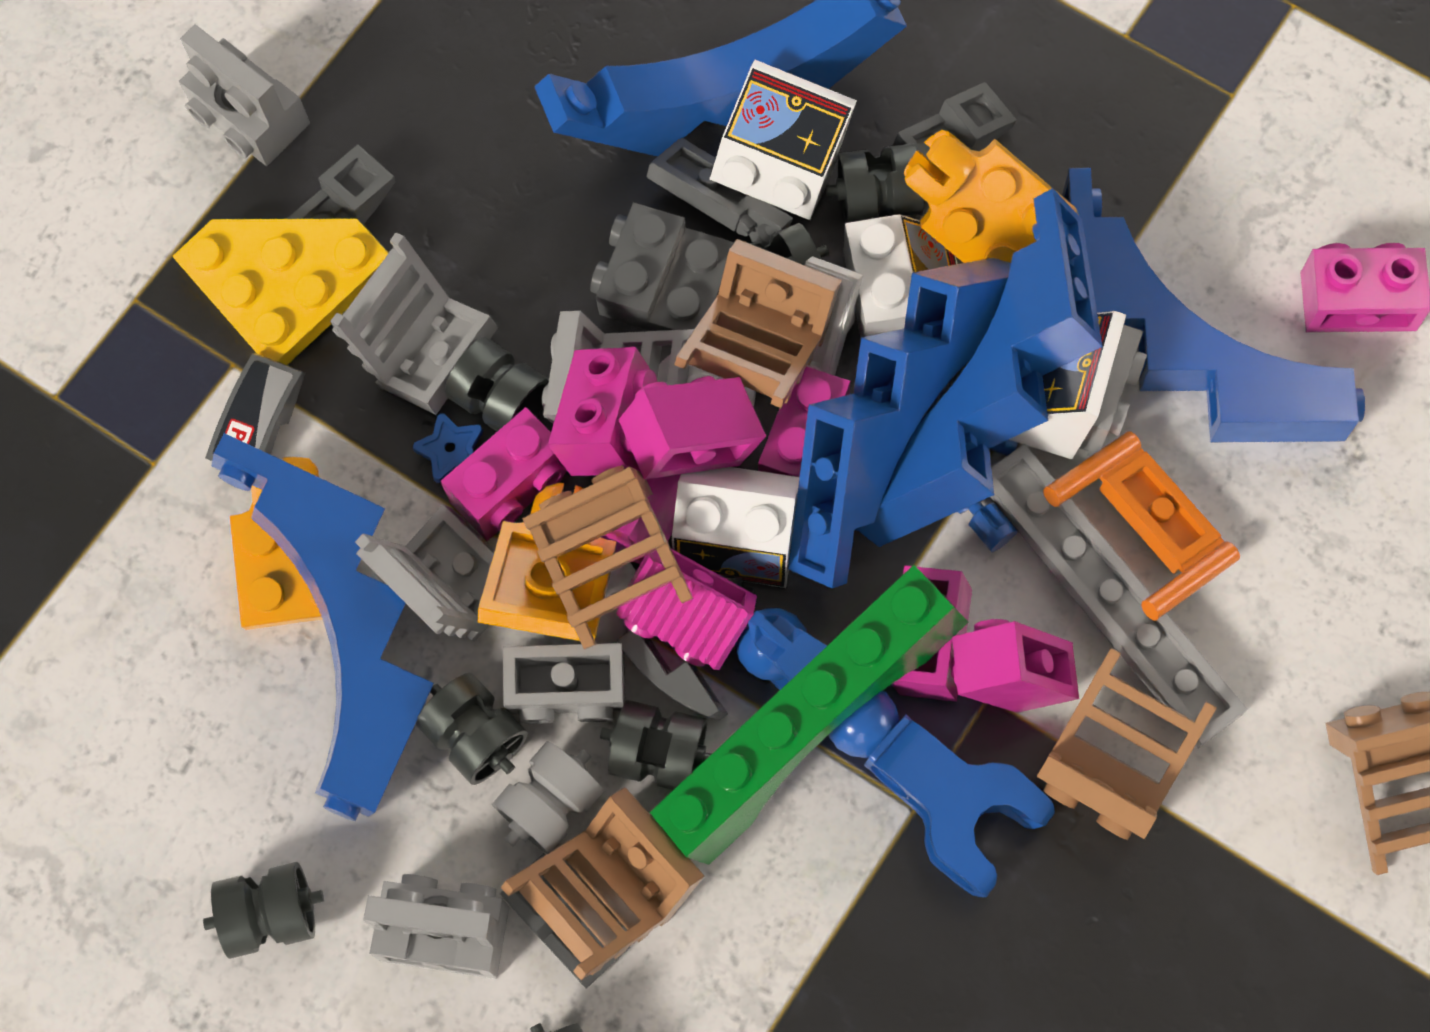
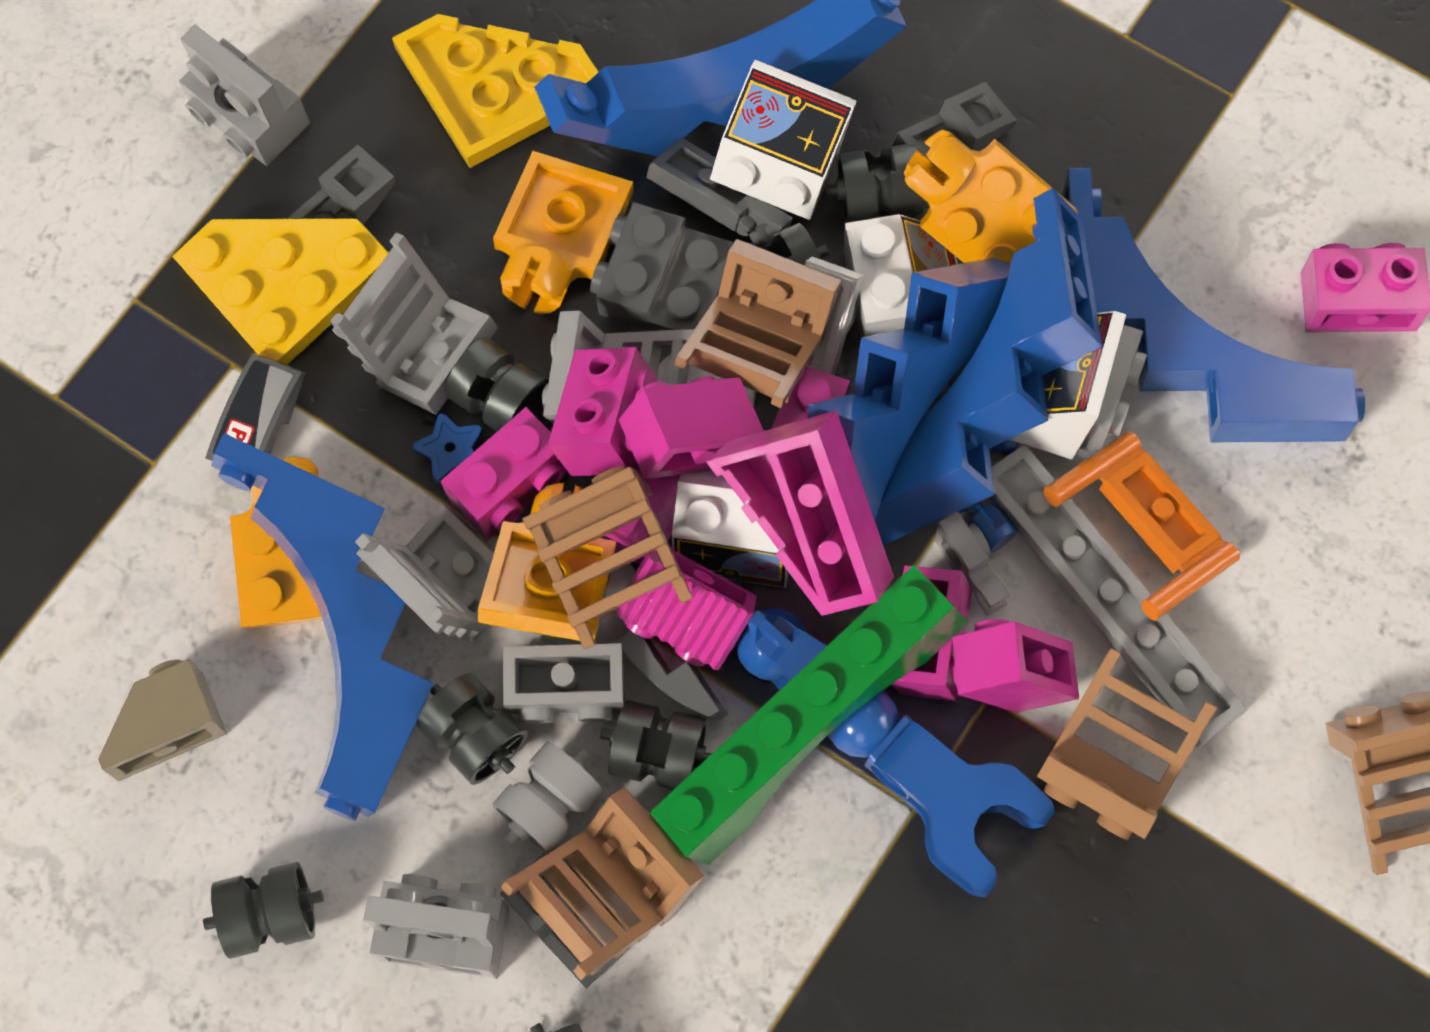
none -> dark tan slope [98,659,227,781]
none -> yellow plate [392,14,598,168]
none -> light orange plate [493,151,634,314]
none -> dark pink wedge [706,411,894,616]
none -> light grey plate [935,512,1010,617]

